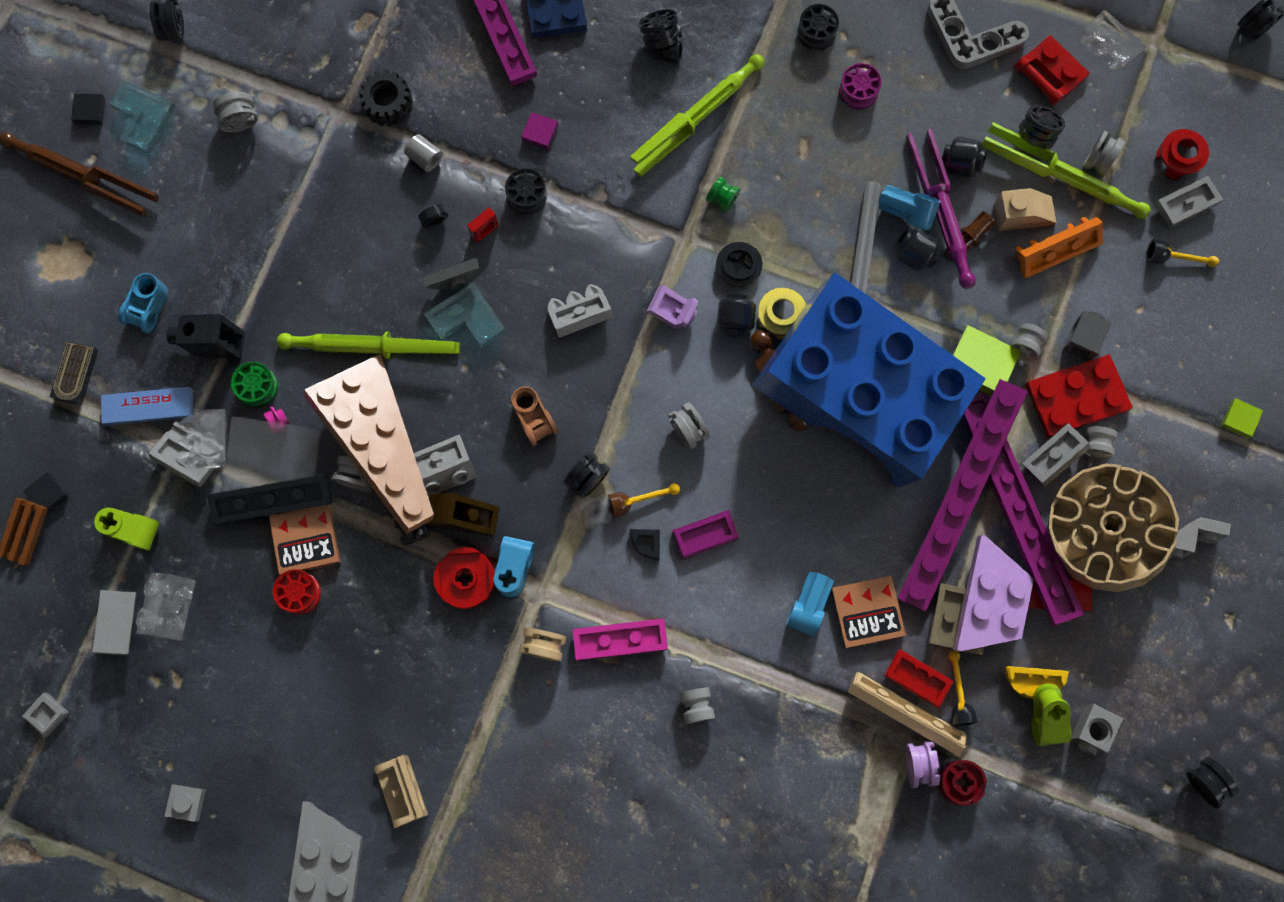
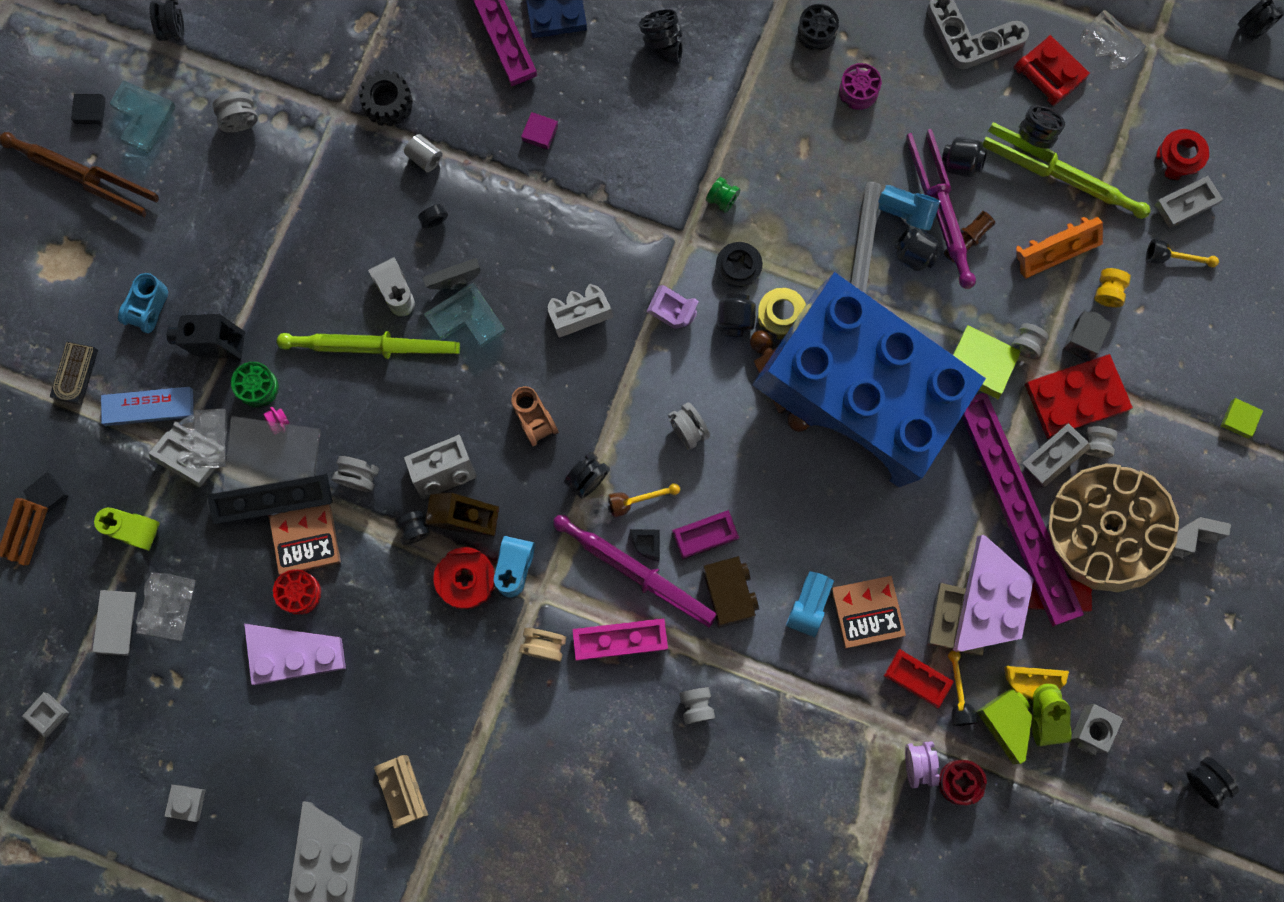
wing [304,354,434,534] -> none
red tile [467,207,499,242] -> none
black wheel [505,168,547,215] -> none
lime piece [630,54,765,177] -> none
tan tile [848,672,967,757] -> none
magenta plate [897,379,1028,612] -> none
tan slope [994,188,1057,232] -> none
light grey wheel [1082,130,1125,177] -> none
none -> lavender wing [244,624,346,685]
none -> light grey piece [368,257,415,317]
none -> magenta piece [553,515,717,628]
none -> dark brown brick [703,556,759,628]
none -> lime slope [976,689,1032,764]
none -> yellow wheel [1094,268,1131,307]

